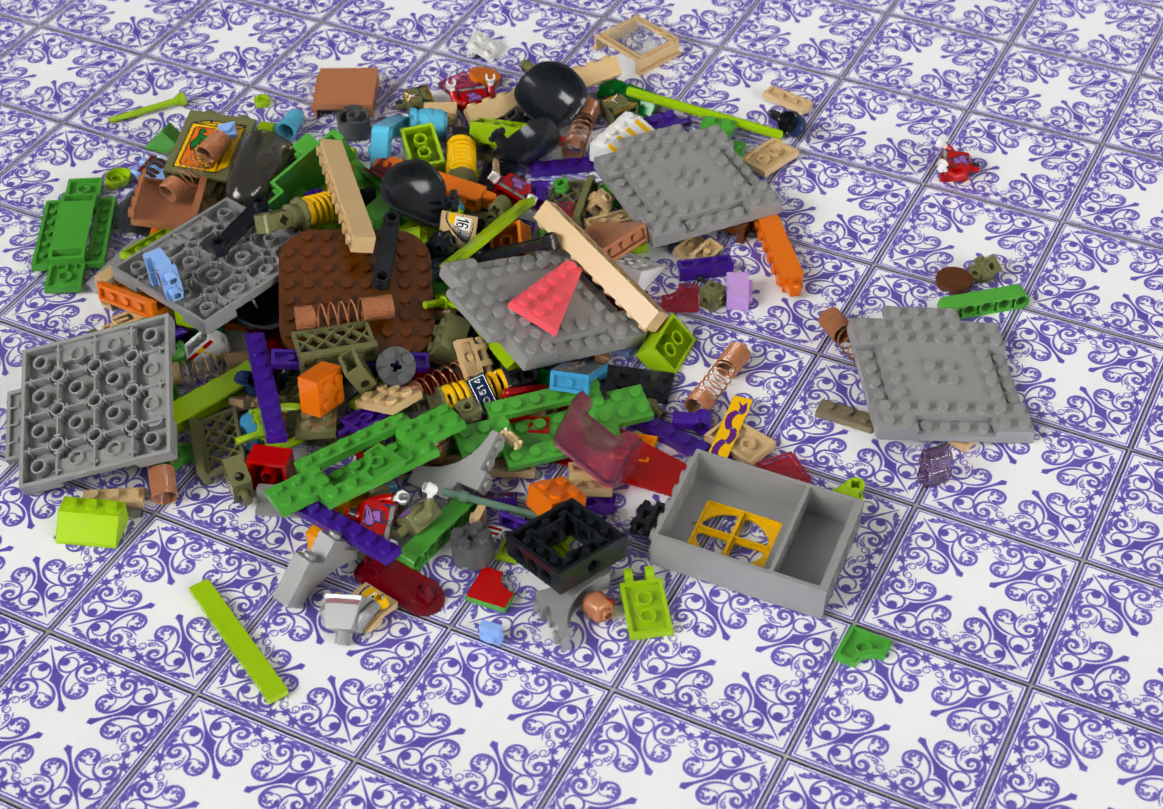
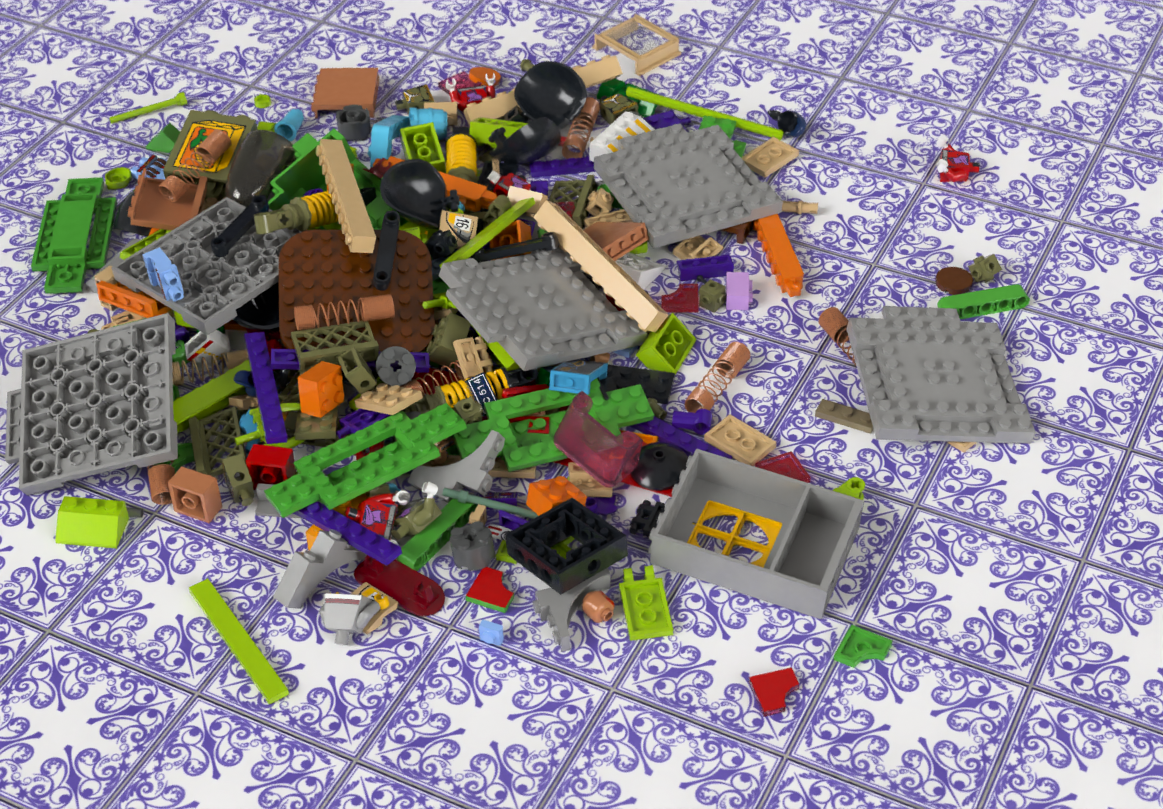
tan plate [82,487,147,508] -> none
light blue plate [217,121,238,140] -> none
bright green tile [360,443,406,486] -> none
white hinge [465,30,503,63] -> none
tan piece [500,427,523,450] -> none
coral wing [508,260,583,337] -> none
bright green bush [553,178,570,194] -> none
yellow sticker [709,395,753,458] -> none
tan plate [763,85,813,115] -> none
clear purple brick [917,444,953,488] -> none
none -> nougat brick [168,466,223,523]
none -> tan brick [507,186,548,218]
none -> black dish [629,442,688,491]
none -> red tile [749,667,799,717]
none -> tan pin [782,200,818,214]

